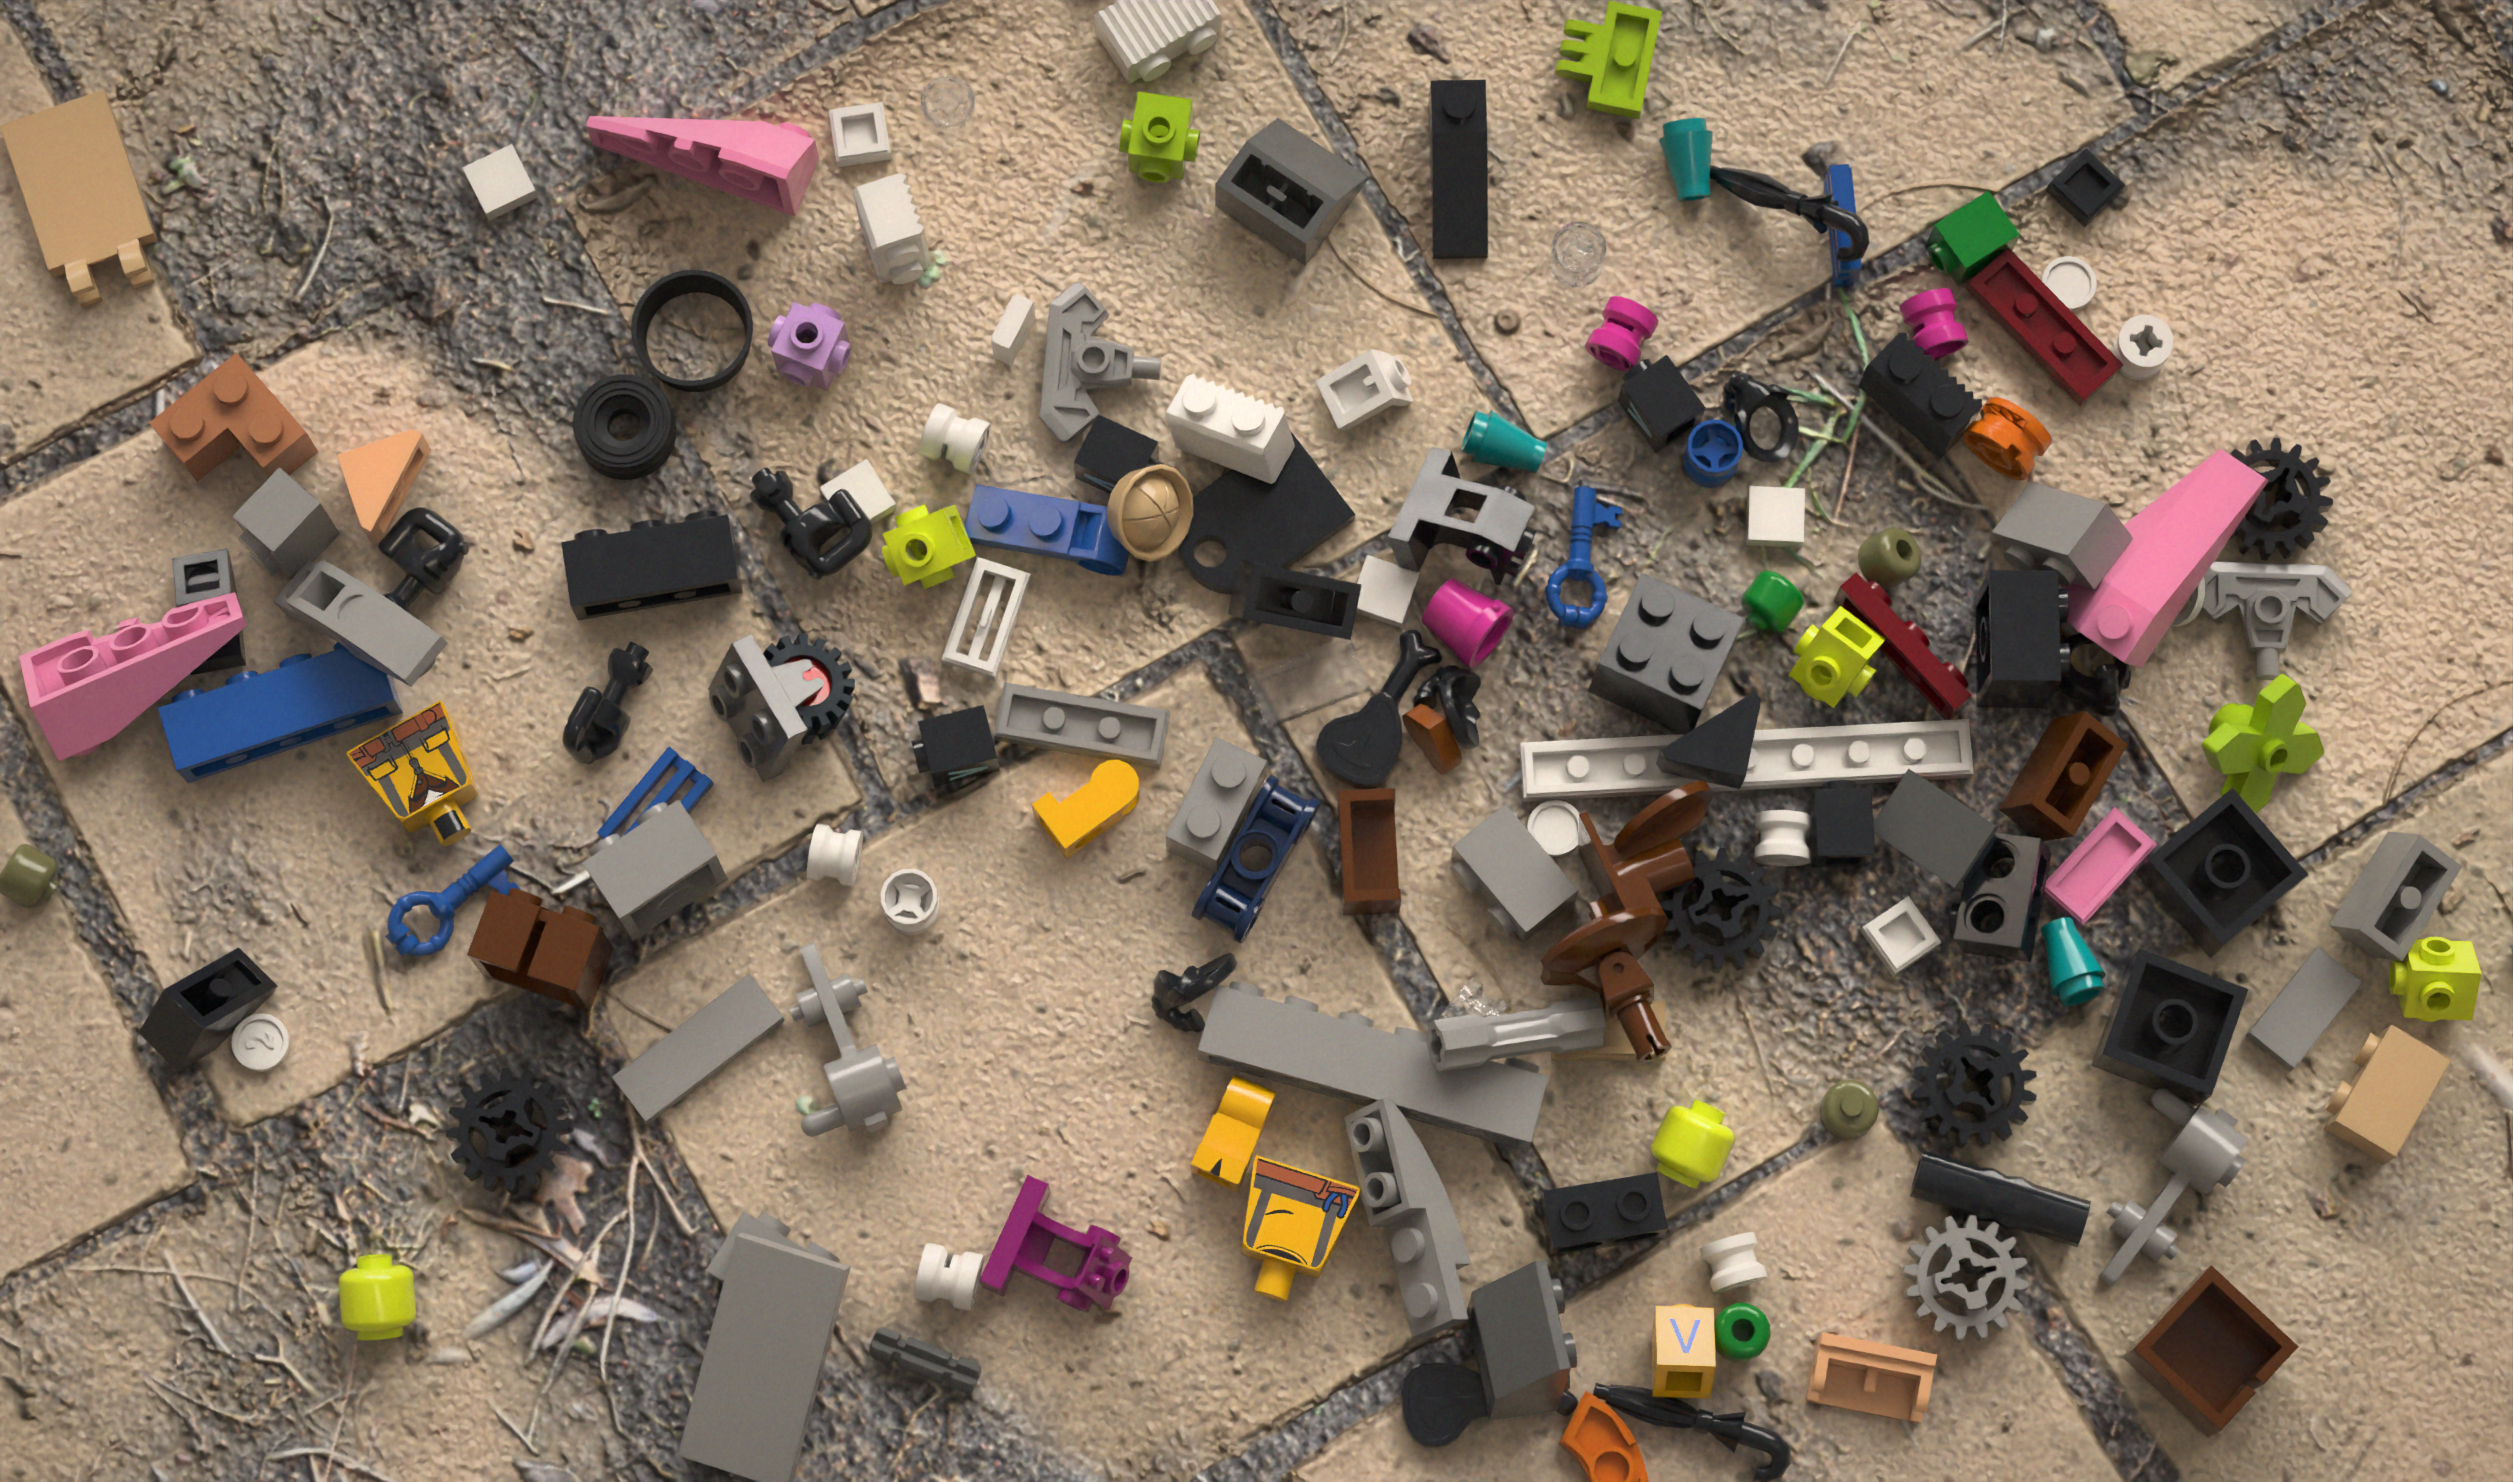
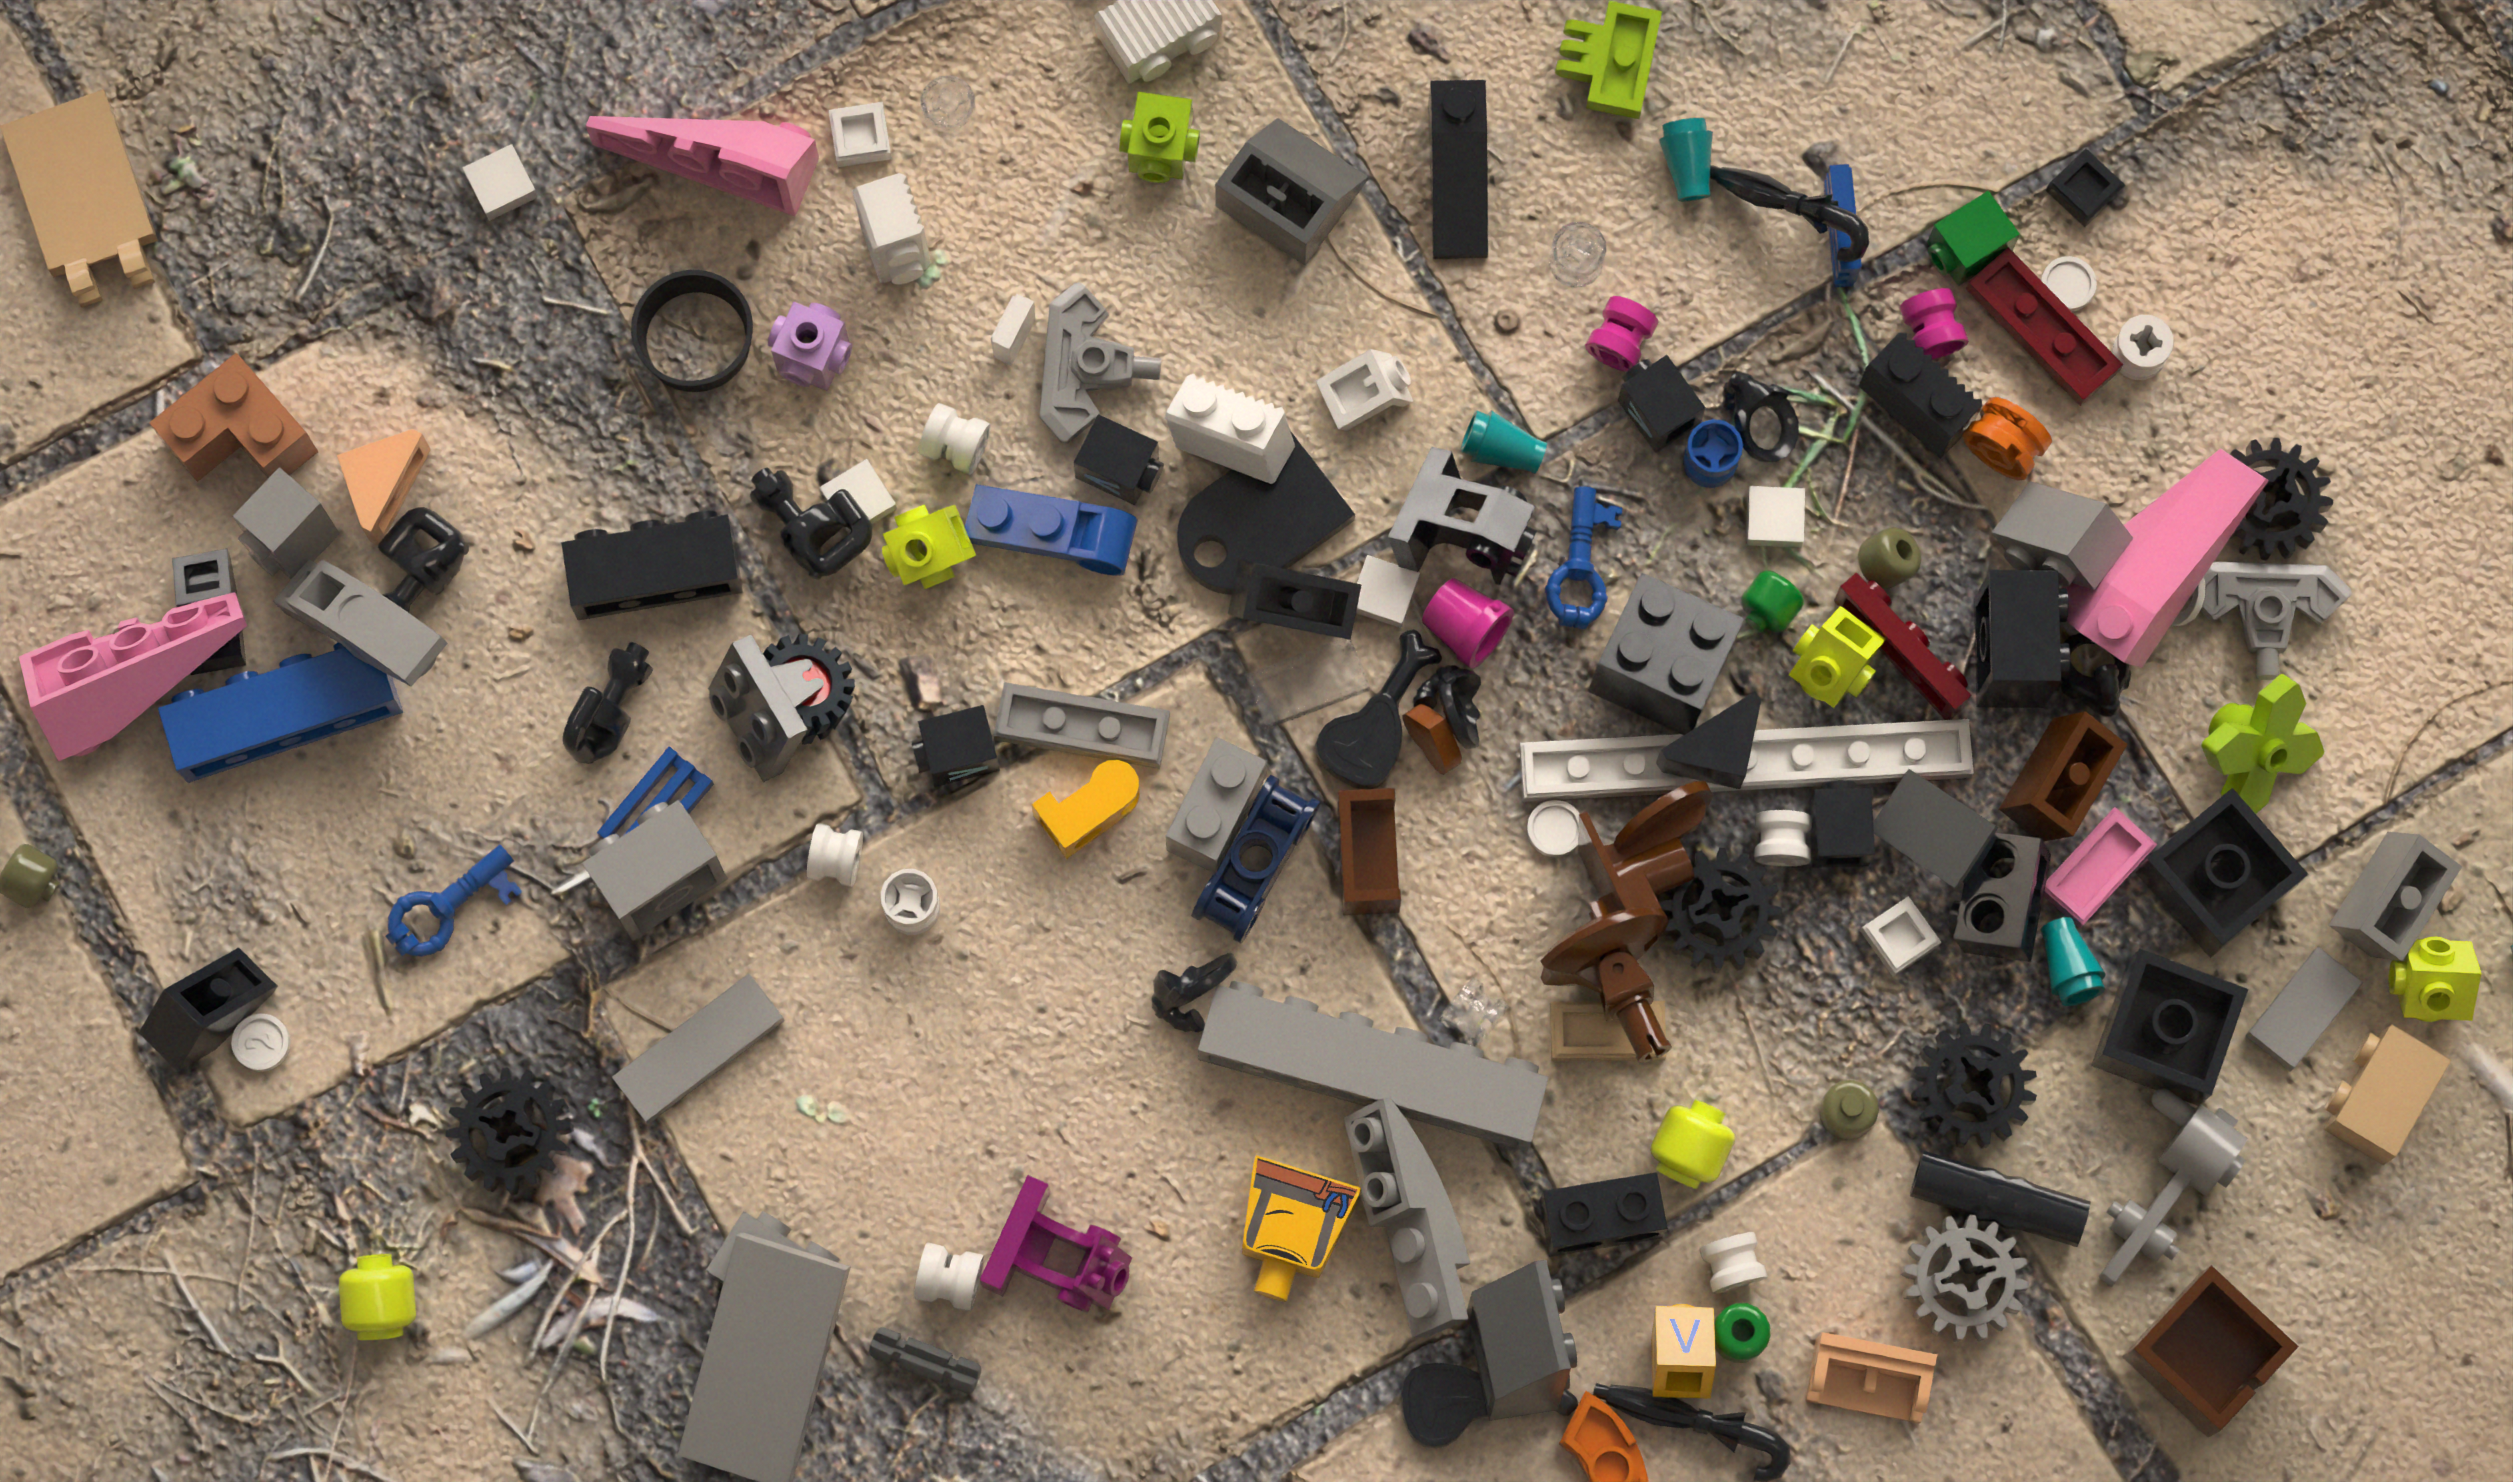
torso [346,700,479,846] -> none
reddish brown piece [467,888,614,1012] -> none
black tyre [573,374,677,480] -> none
light grey piece [789,942,907,1137] -> none
white tile [941,557,1031,681] -> none
tan hat [1107,464,1193,562] -> none
yellow leg [1191,1074,1277,1193] -> none
light grey axle [1427,997,1606,1072] -> none
light grey brick [1450,804,1578,943] -> none

